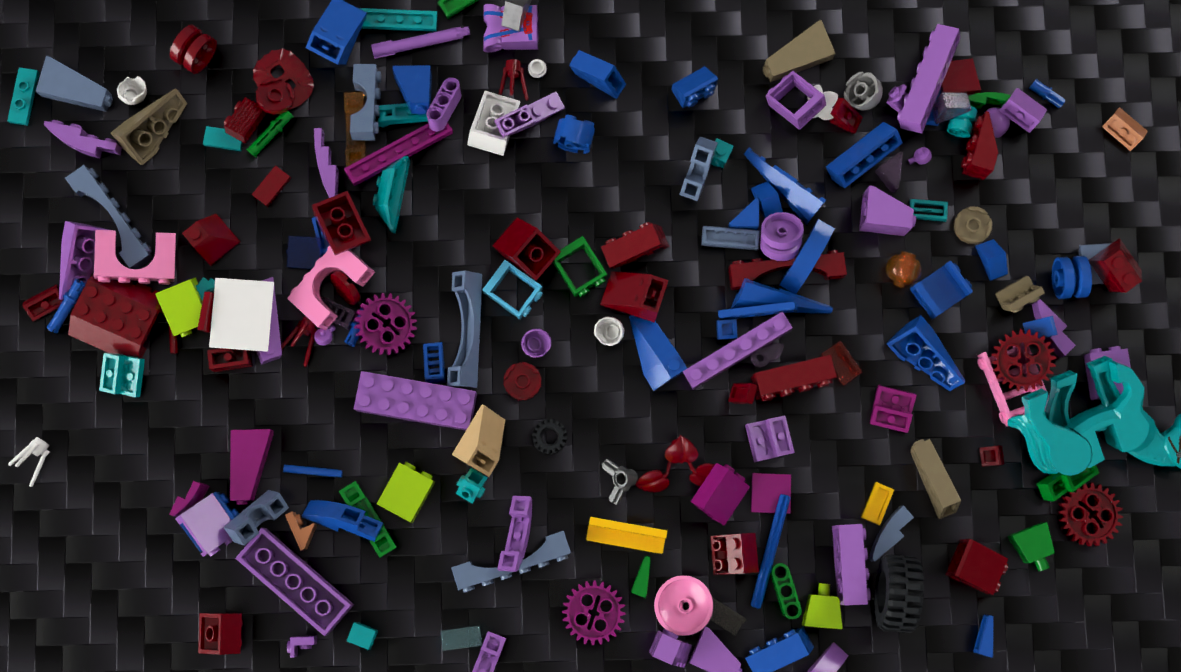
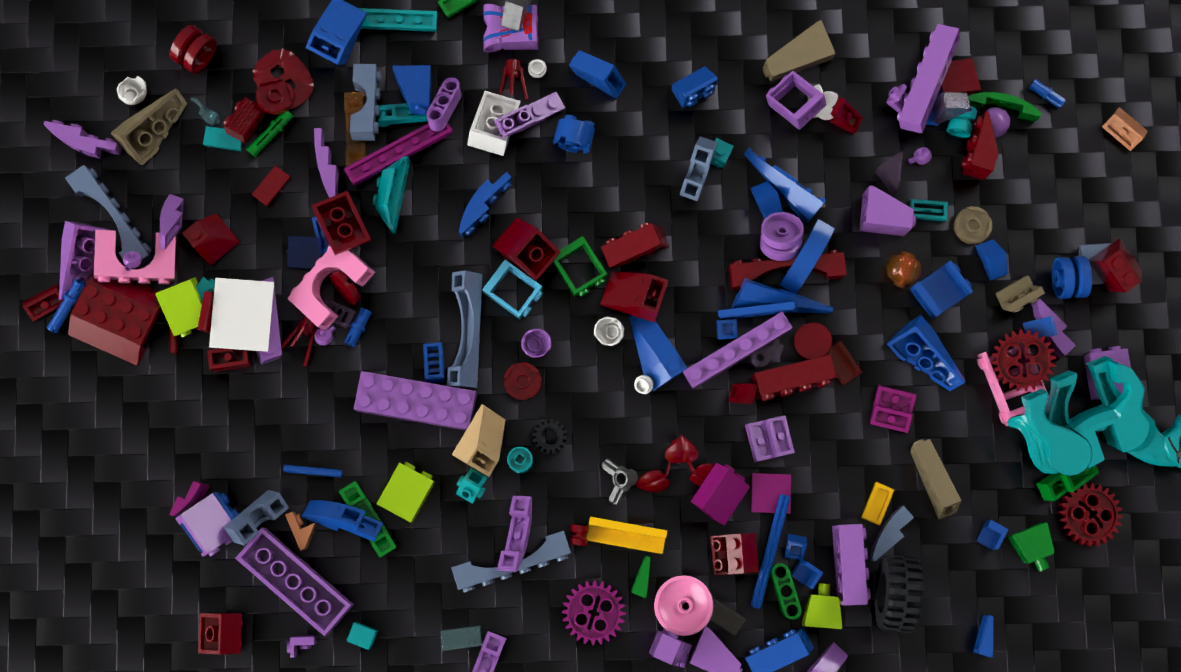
teal plate [7,67,39,126] -> none
white plant [8,437,50,487] -> none
sand blue slope [36,56,113,112] -> none
teal slope [99,353,145,397] -> none
magenta slope [230,429,273,505] -> none
magenta gear [354,293,417,355] -> none
medium lavender piece [371,27,470,59] -> none
sand blue plate [701,226,760,250] -> none
blue slope [728,198,759,230] -> none
blue brick [826,122,903,188] -> none
light grey cylinder [844,72,883,111] -> none
dark red slope [945,539,1008,595] -> none
dark red slope [979,445,1004,467] -> none
medium lavender panel [999,88,1047,133] -> none
none -> medium lavender piece [123,251,142,271]
none -> medium lavender slope [160,194,184,250]
none -> clear light blue plate [190,97,220,126]
none -> blue slope [459,172,512,238]
none -> teal wheel [507,447,533,473]
none -> dark red wheel [568,525,589,546]
none -> white plate [634,375,653,394]
none -> blue slope [784,534,807,560]
none -> blue panel [791,559,823,589]
none -> dark red tile [794,322,832,360]
none -> blue panel [976,520,1009,550]

